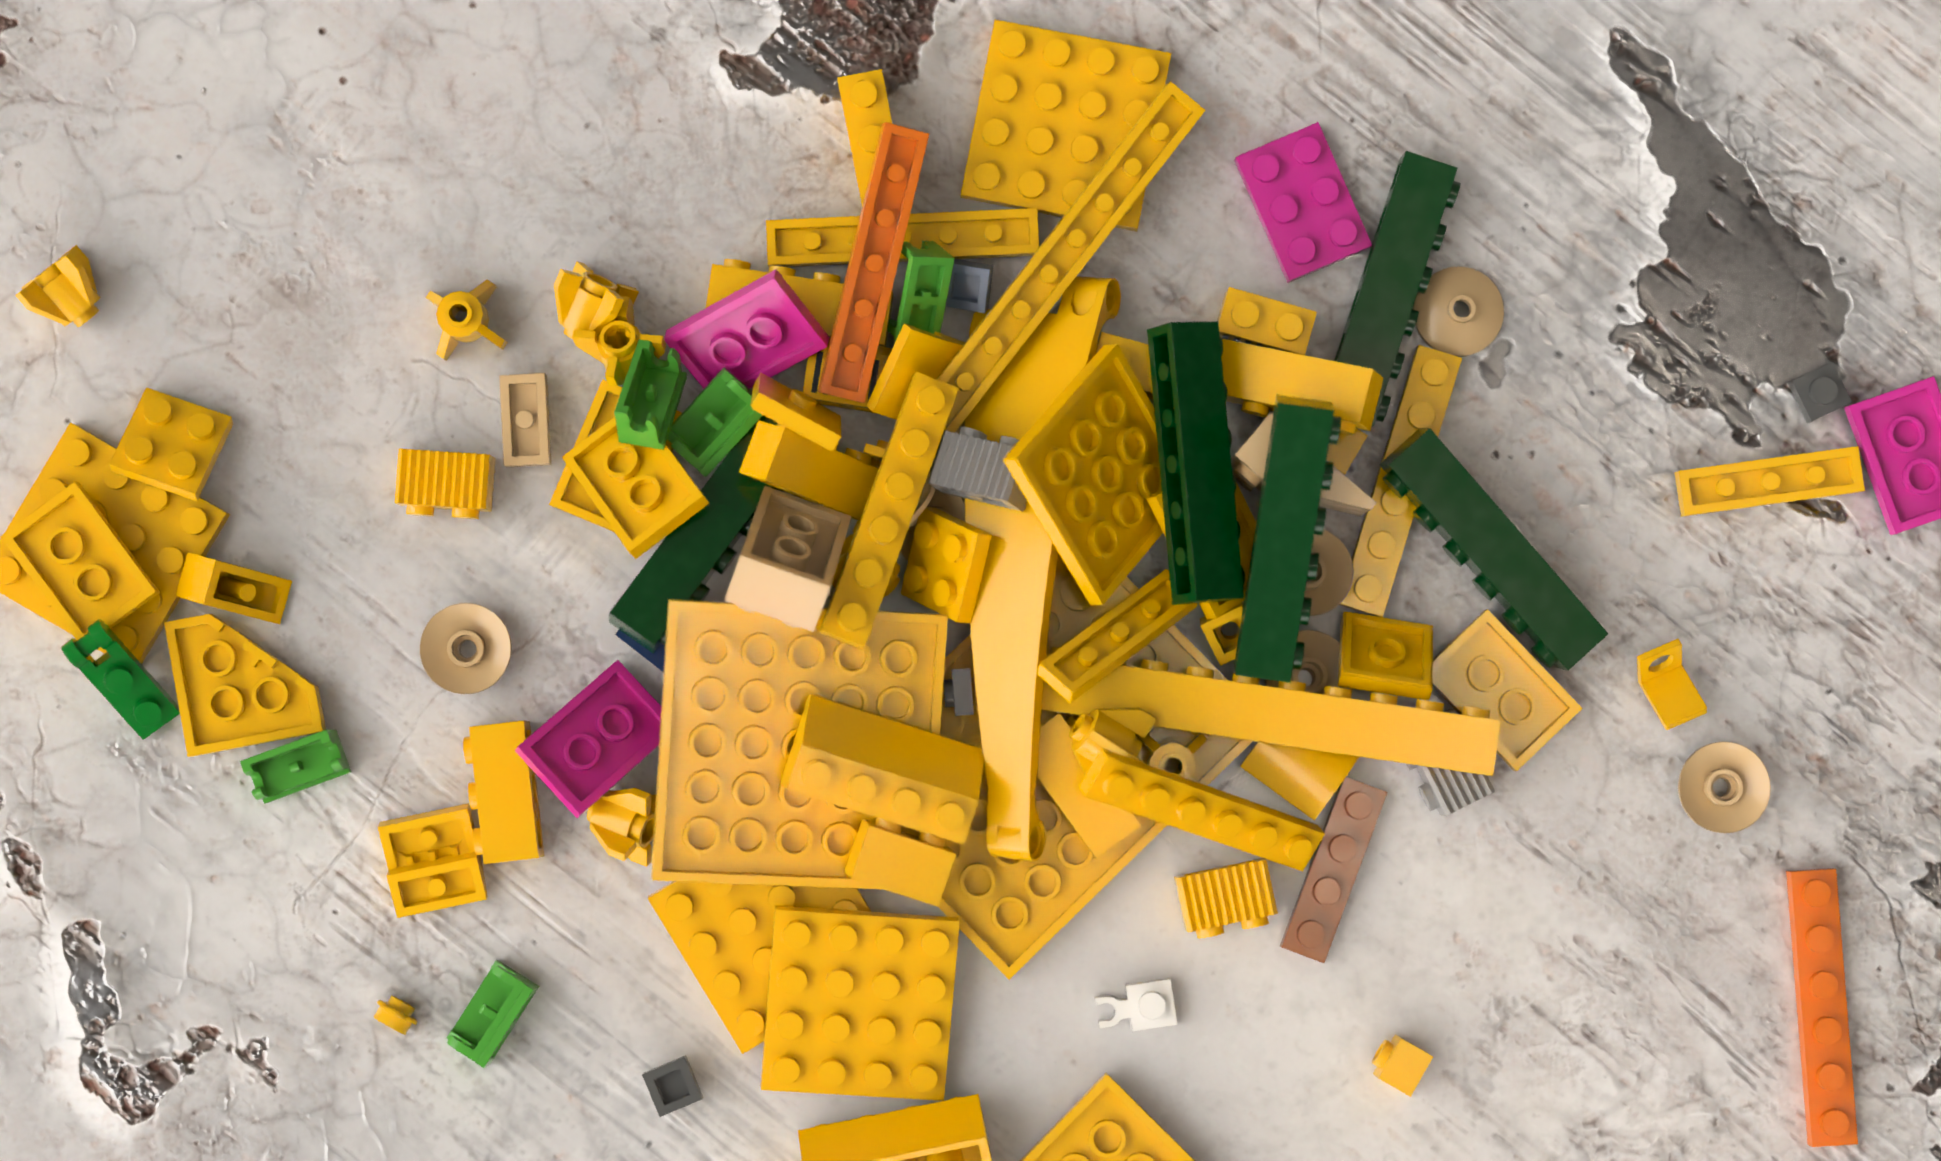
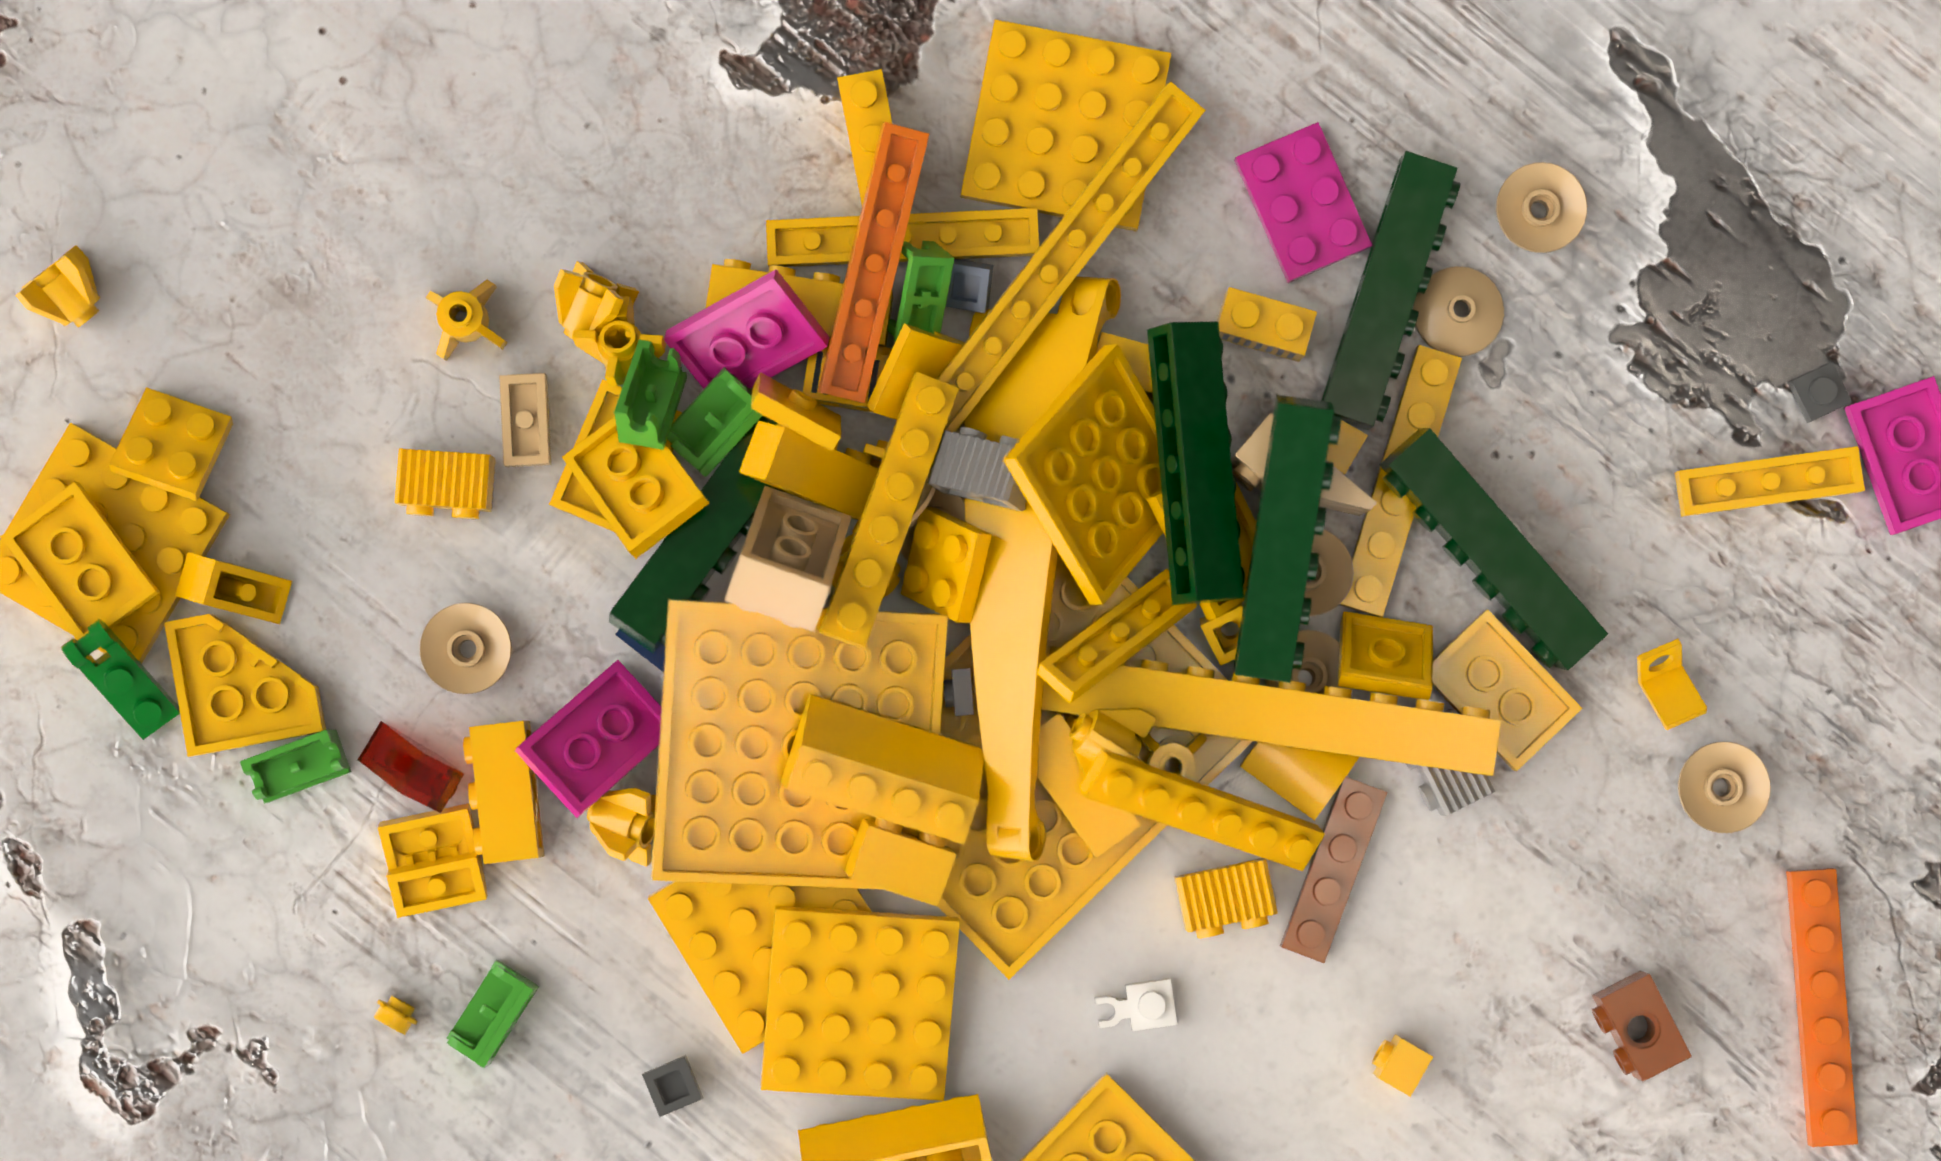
yellow brick [1222,339,1384,435] -> none
none -> clear red slope [357,721,464,813]
none -> tan dish [1496,162,1587,253]
none -> dark orange brick [1592,971,1692,1082]

